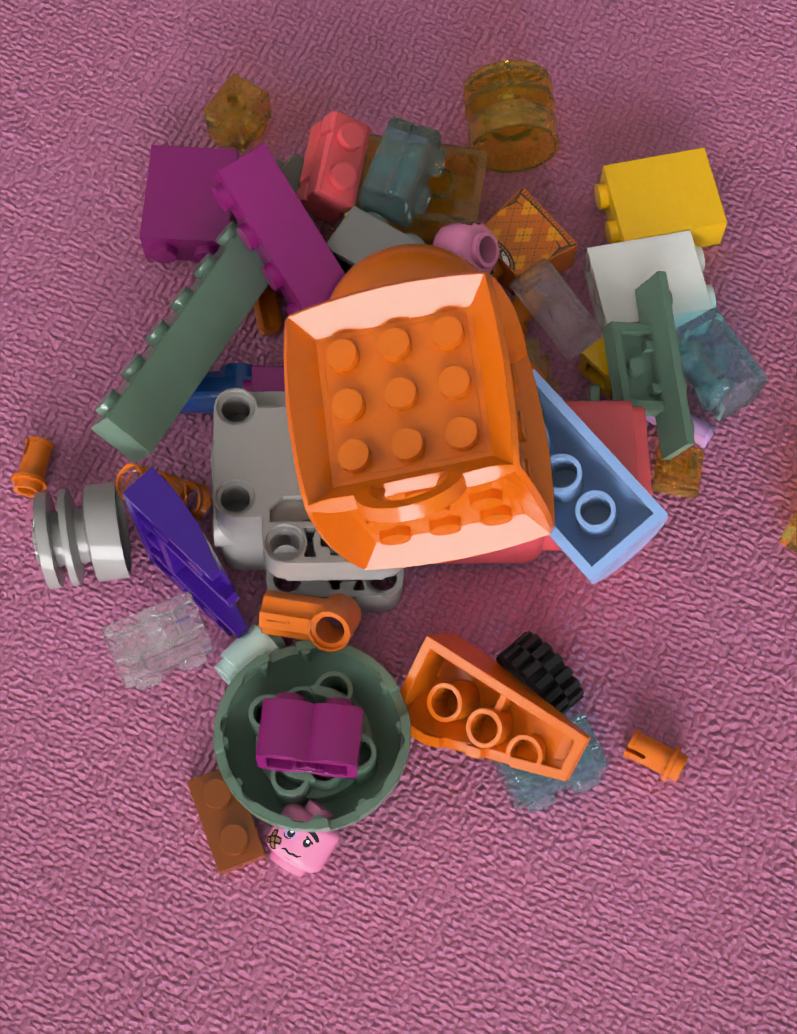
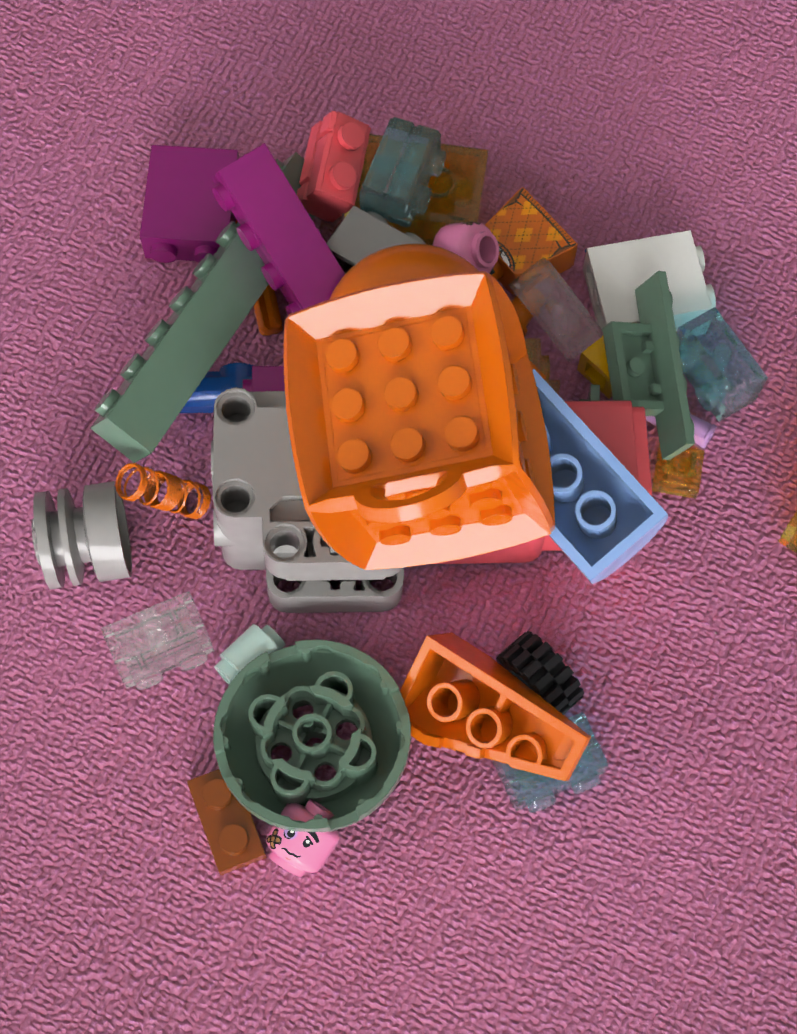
orange pin [11,436,55,498] -> none
dark purple wedge [122,466,248,638] -> none
clear yellow brick [204,73,272,153] -> none
magenta brick [255,692,364,778] -> none
orange piece [259,590,362,652] -> none
clear yellow wheel [463,60,559,173] -> none
yellow brick [594,147,727,247] -> none
orange pin [623,728,689,782] -> none

